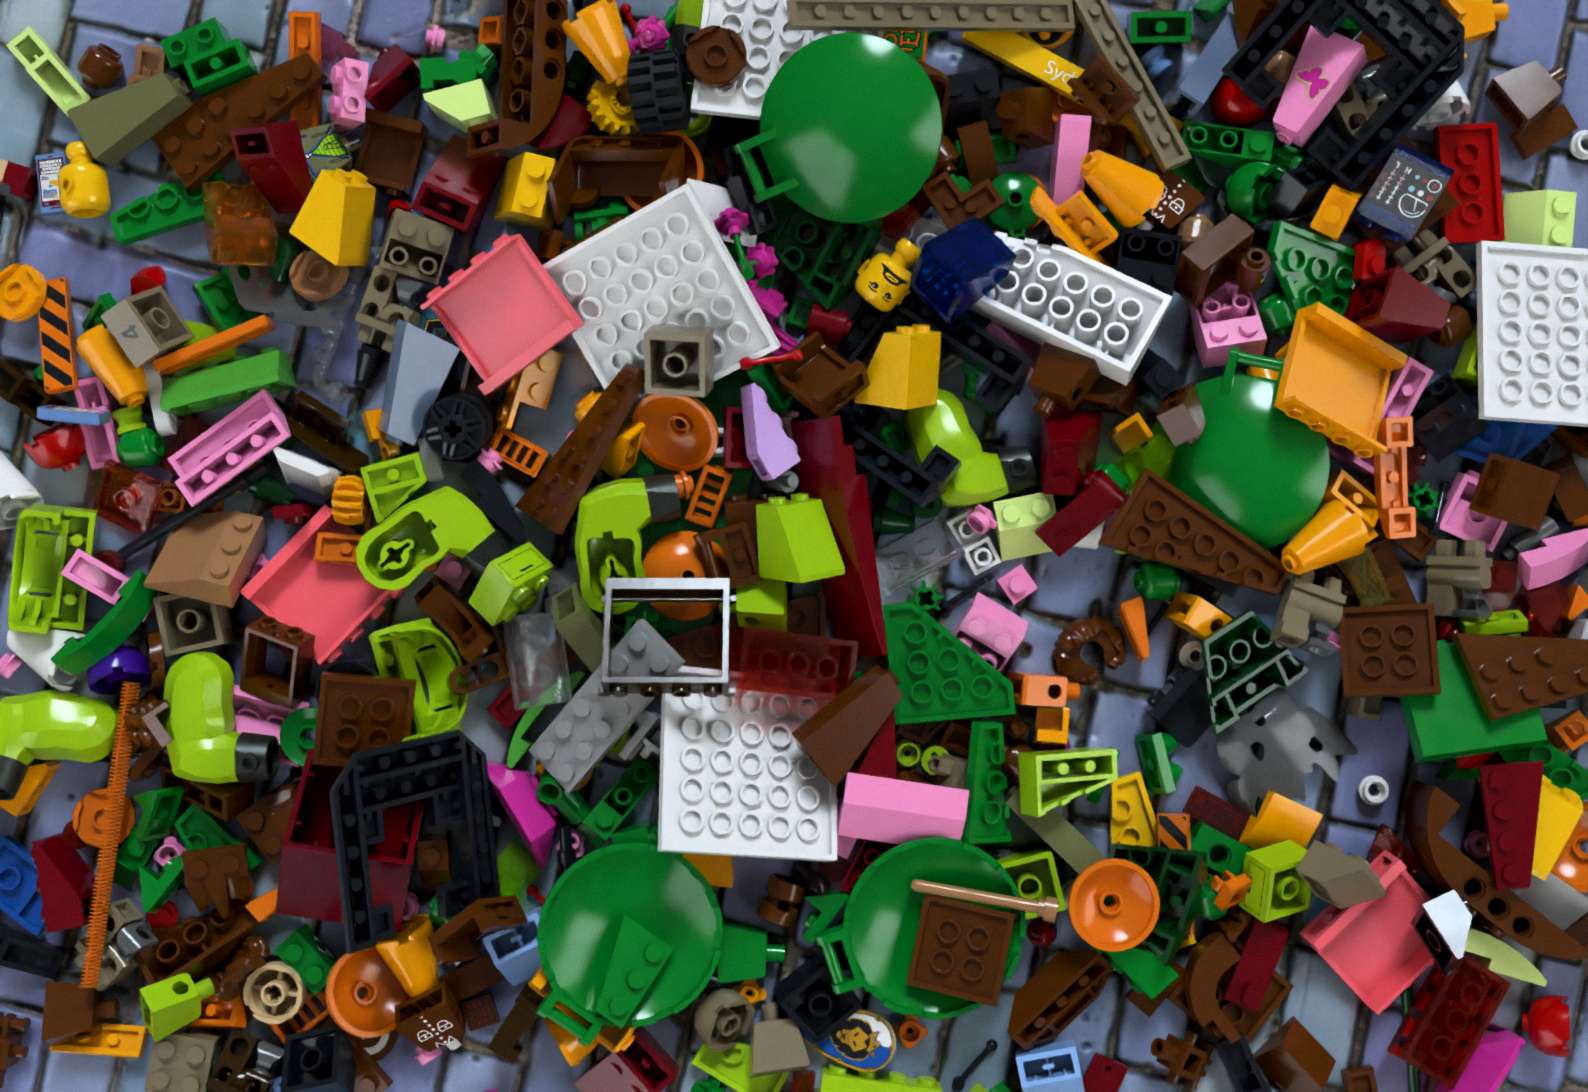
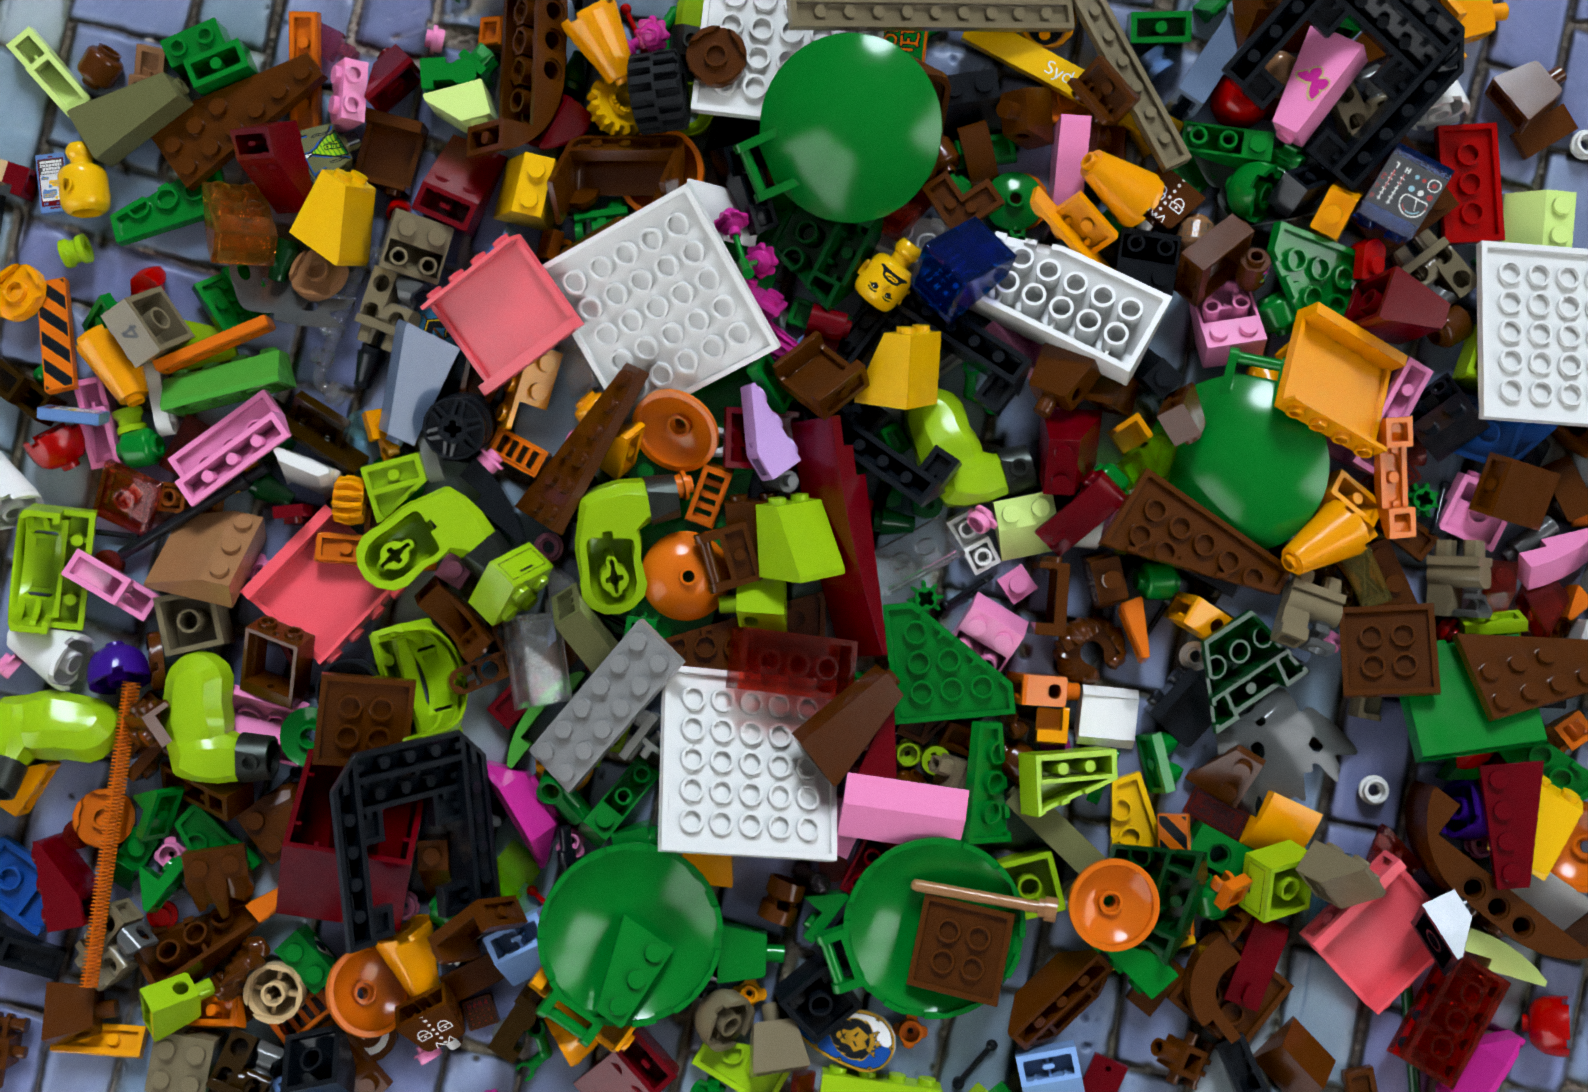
green slope [51,569,159,675] -> none
window [598,578,736,697] -> none
dark tan brick [644,325,714,397] -> none
red hinge [739,349,803,370] -> none
dark red plate [1027,917,1057,947] -> none
none -> lime wheel [57,233,94,269]
none -> black hinge [95,529,142,539]
none -> green arm [515,1018,553,1082]
none -> bright pink plate [534,532,564,562]
none -> reddish brown panel [1027,556,1070,637]
none -> white slope [1074,684,1139,749]
none -> reddish brown torso [1080,549,1129,611]
none -> reddish brown wing [1185,745,1266,809]
none -> dark purple cylinder [1441,780,1487,841]

